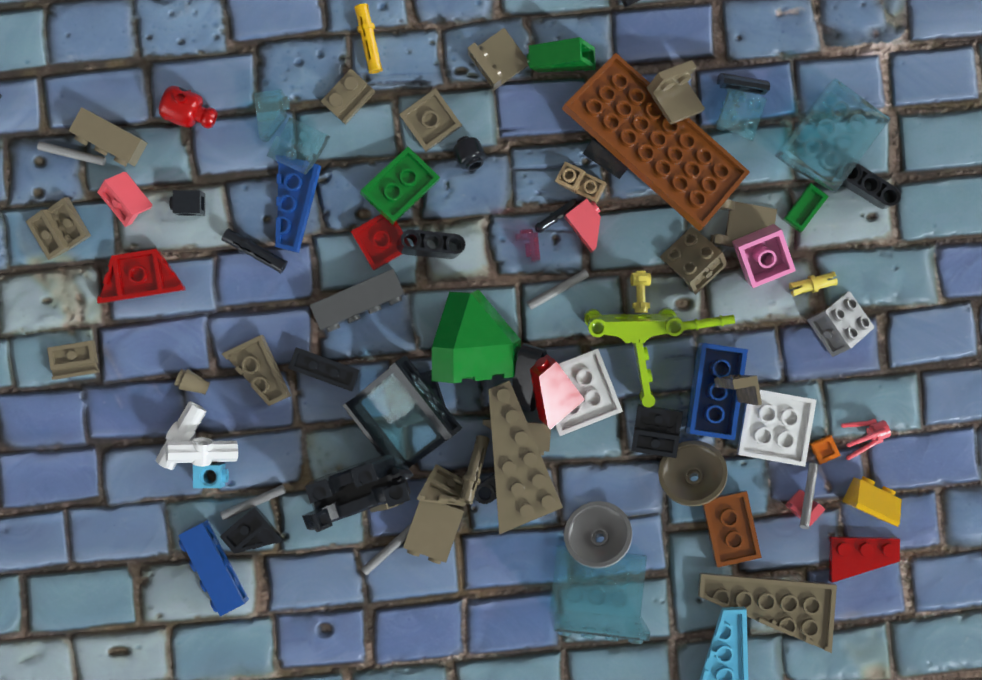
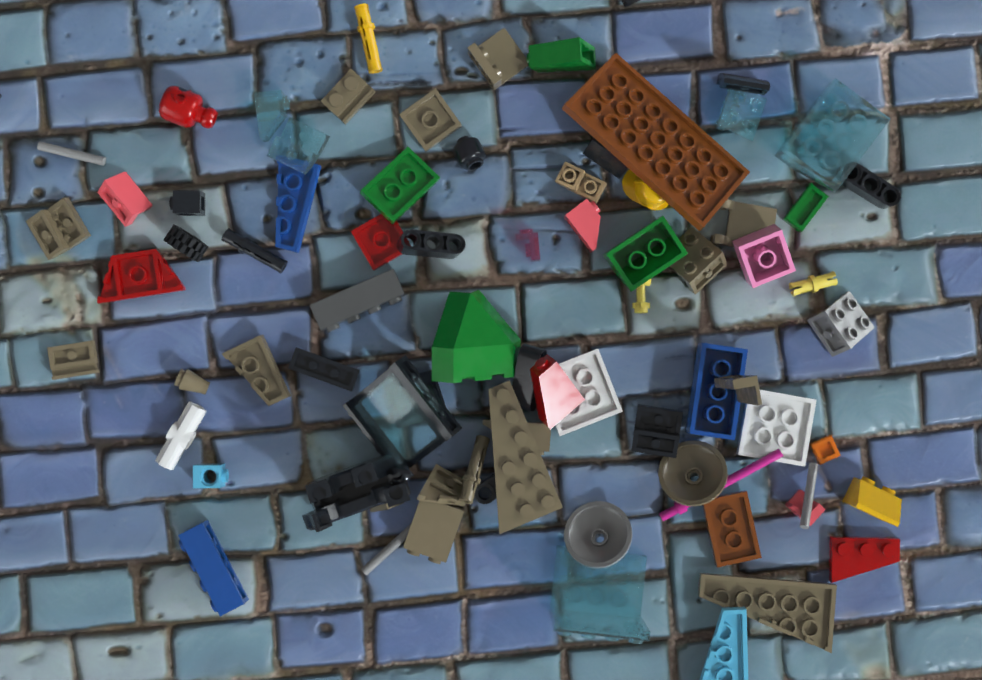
dark tan brick [69,107,148,167] -> none
white piece [166,437,238,467] -> none
light grey bar [220,485,286,520] -> none
black wing [220,506,284,554] -> none
light grey bar [527,269,589,310] -> none
black piece [535,199,578,233] -> none
lime piece [584,308,735,408] -> none
dark tan bracket [647,60,705,124] -> none
coral plant [841,418,891,460] -> none
none -> black tyre [163,224,209,262]
none -> green slope [603,216,688,292]
none -> yellow piece [622,170,669,211]
none -> dark pink bar [659,448,783,521]

